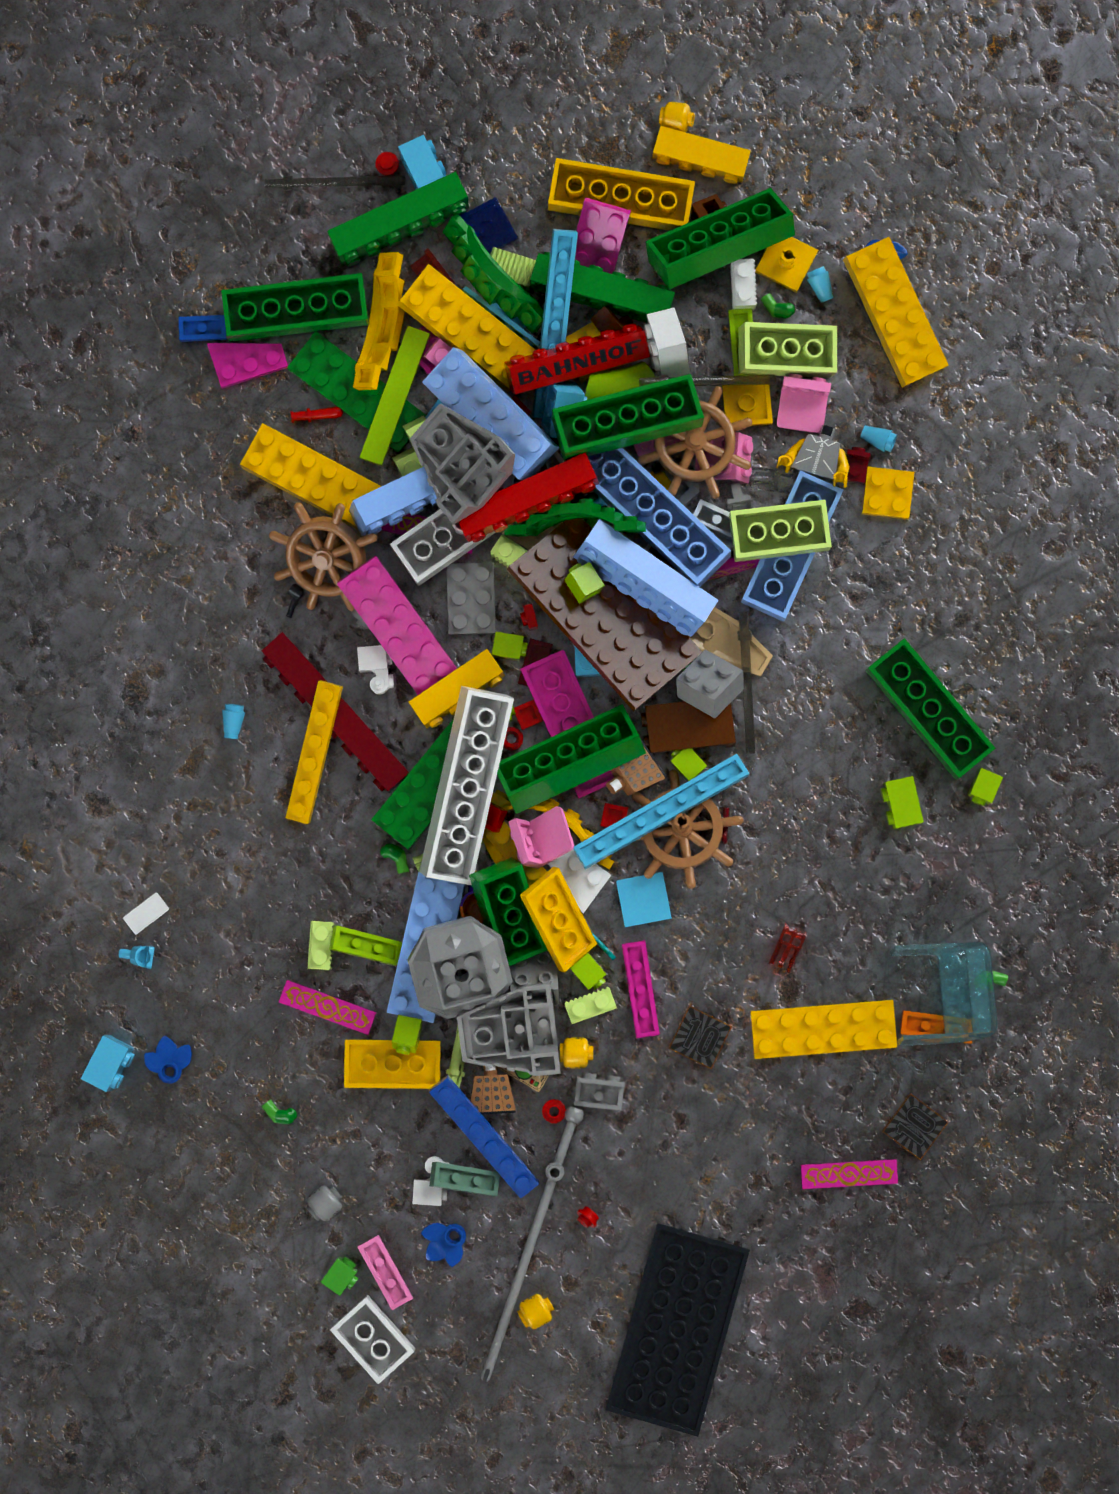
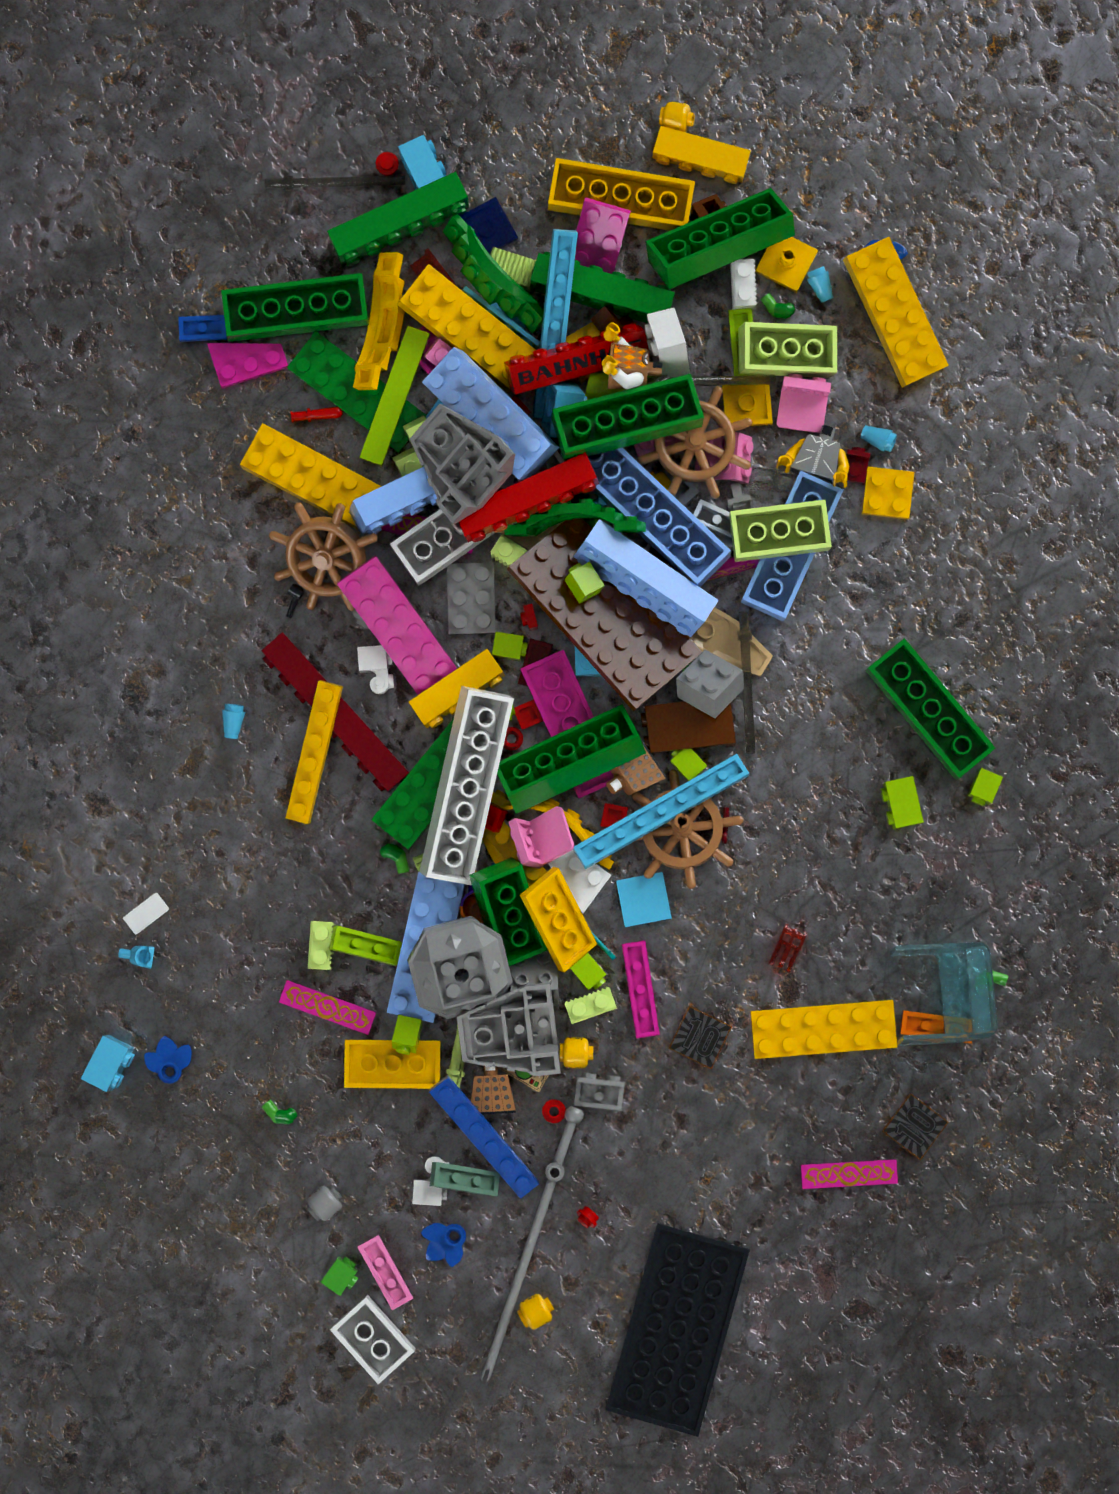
none -> torso [601,322,663,389]

